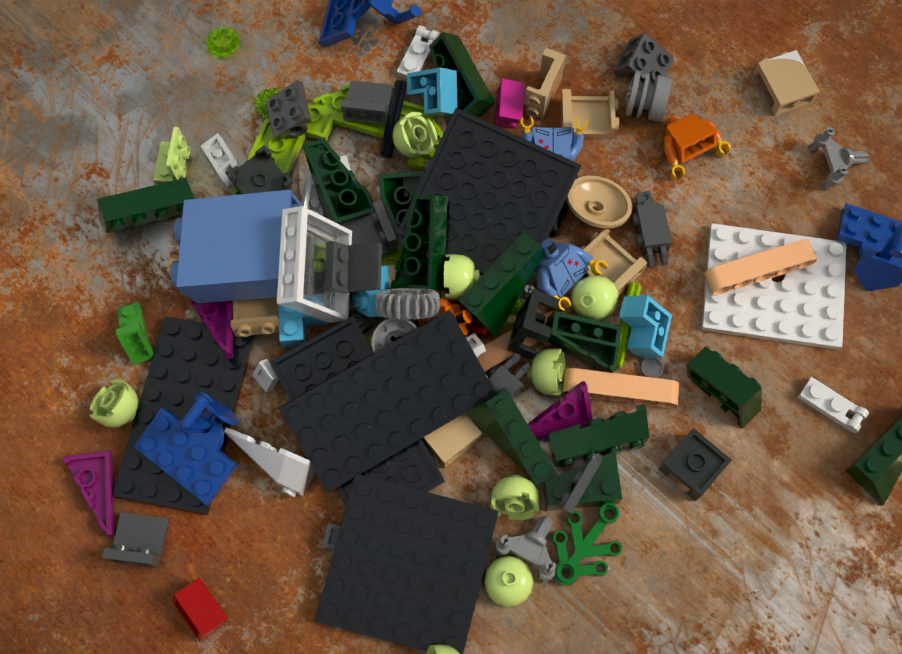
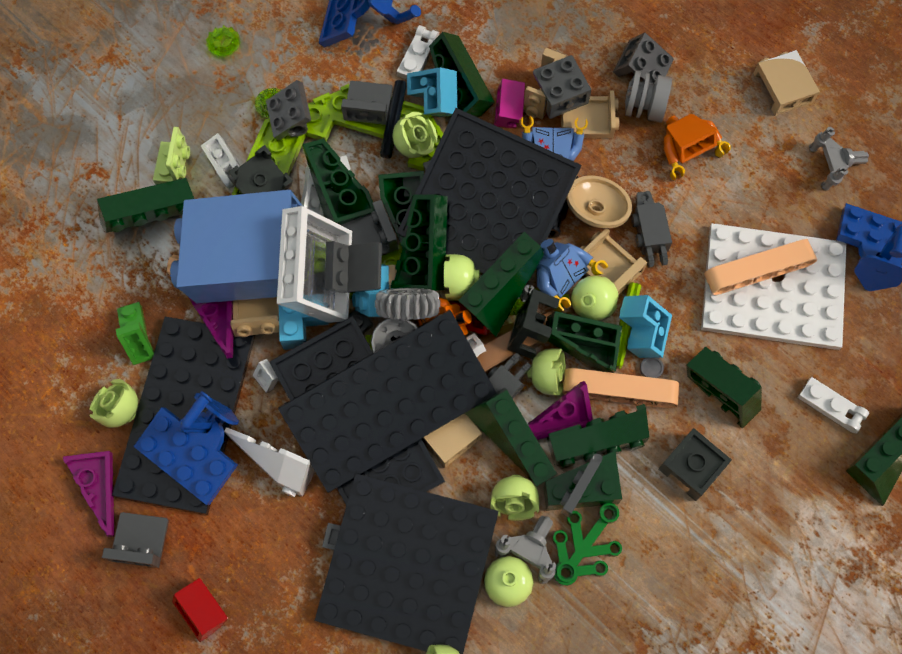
none -> dark grey bracket [533,55,592,119]

